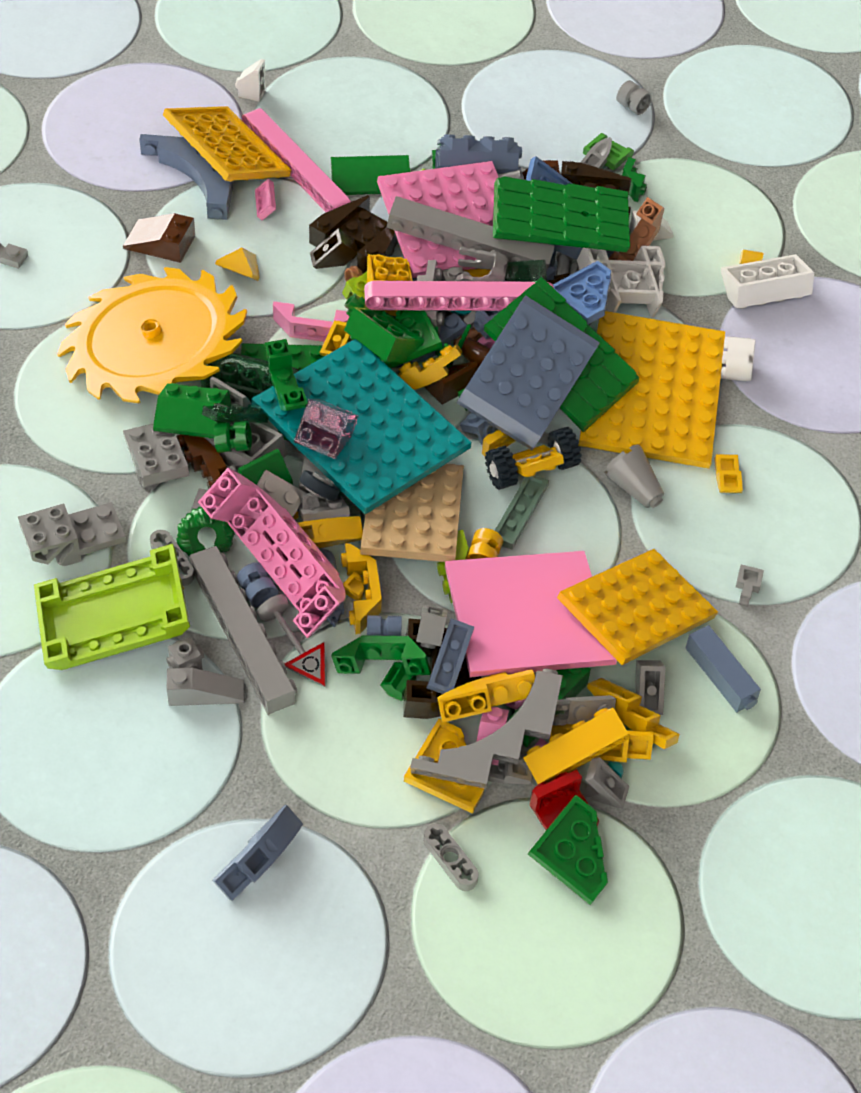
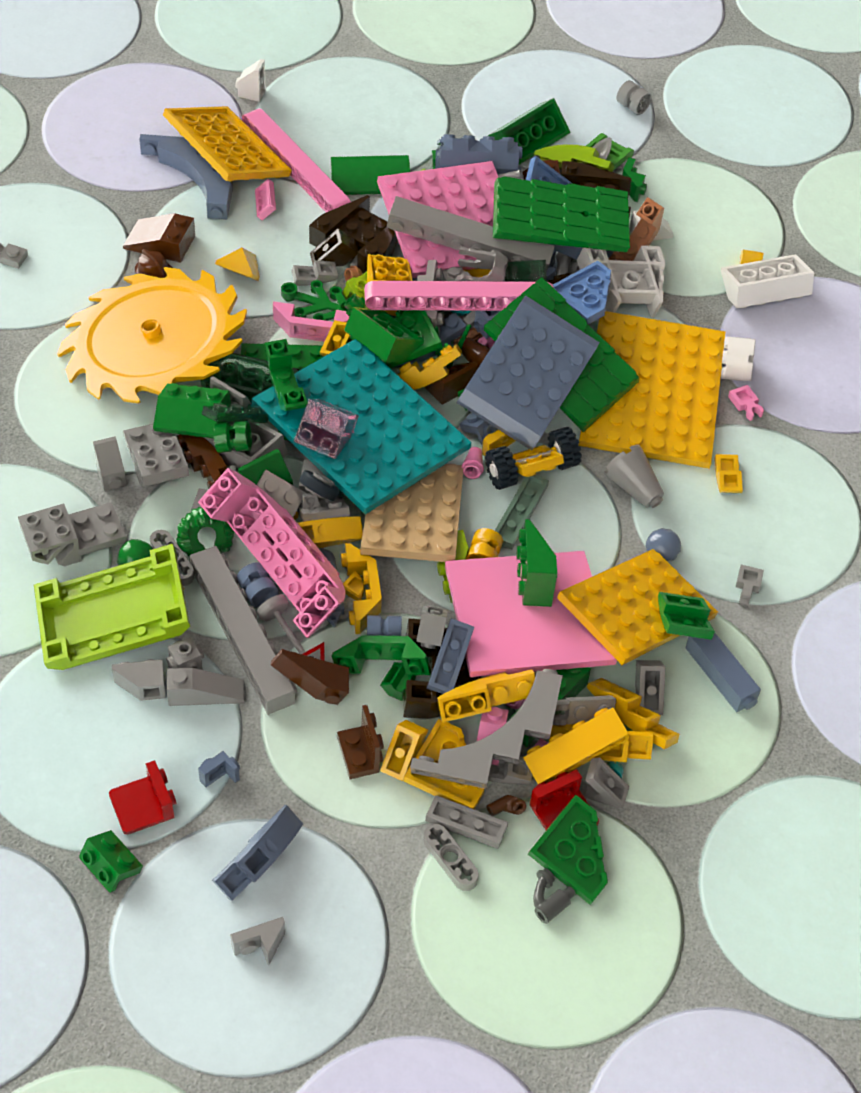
none -> green bracket [79,830,143,893]
none -> light grey slope [93,436,127,491]
none -> red bracket [109,760,177,835]
none -> light grey slope [112,659,166,701]
none -> green hair [117,539,153,566]
none -> reddish brown piece [135,249,173,278]
none -> sand blue bracket [198,751,240,787]
none -> light grey slope [230,917,285,965]
none -> reddish brown slope [271,649,349,705]
none -> green plant [281,280,348,321]
none -> light grey slope [291,260,338,286]
none -> reddish brown bracket [337,705,384,780]
none -> yellow slope [380,720,428,781]
none -> light grey plate [425,795,508,849]
none -> bright pink cone [461,447,484,479]
none -> reddish brown arm [486,795,527,817]
none -> green slope [488,98,571,165]
none -> green slope [516,519,557,607]
none -> dark grey plant [533,868,576,924]
none -> lime slope [534,144,614,172]
none -> sand blue hair [646,528,681,561]
none -> green slope [658,592,715,640]
none -> bright pink plate [728,385,764,421]

